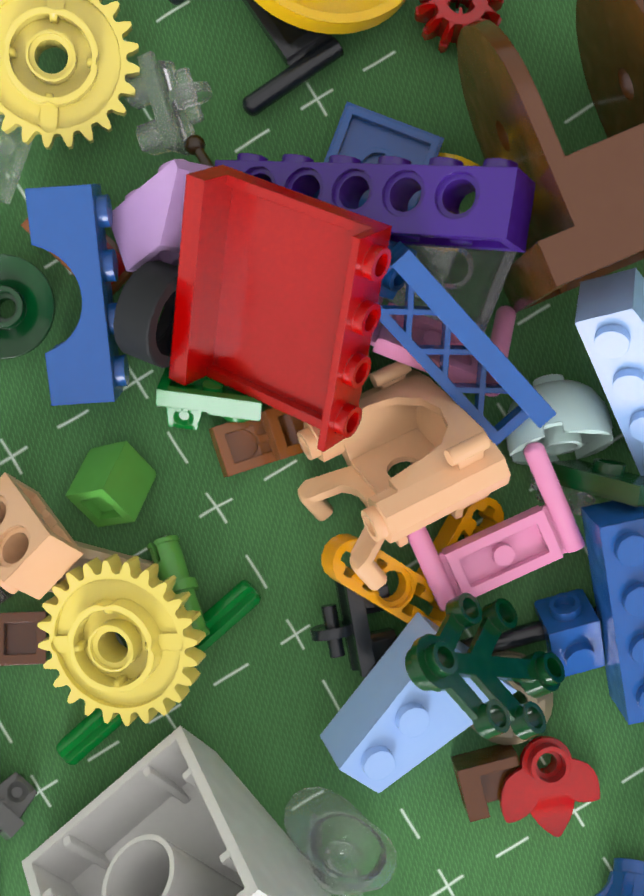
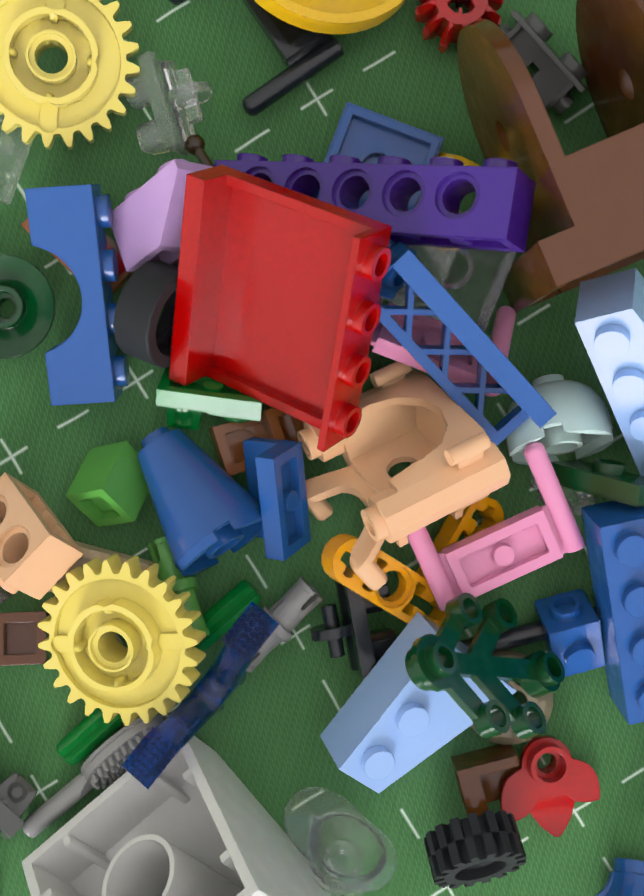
none -> light grey piece [22,713,167,838]
none -> clear blue piece [121,602,279,789]
none -> blue cone [137,427,263,577]
none -> light grey pin [228,576,324,673]
none -> blue panel [243,437,311,561]
none -> black tyre [423,810,527,888]
none -> dark grey hinge [500,10,589,115]

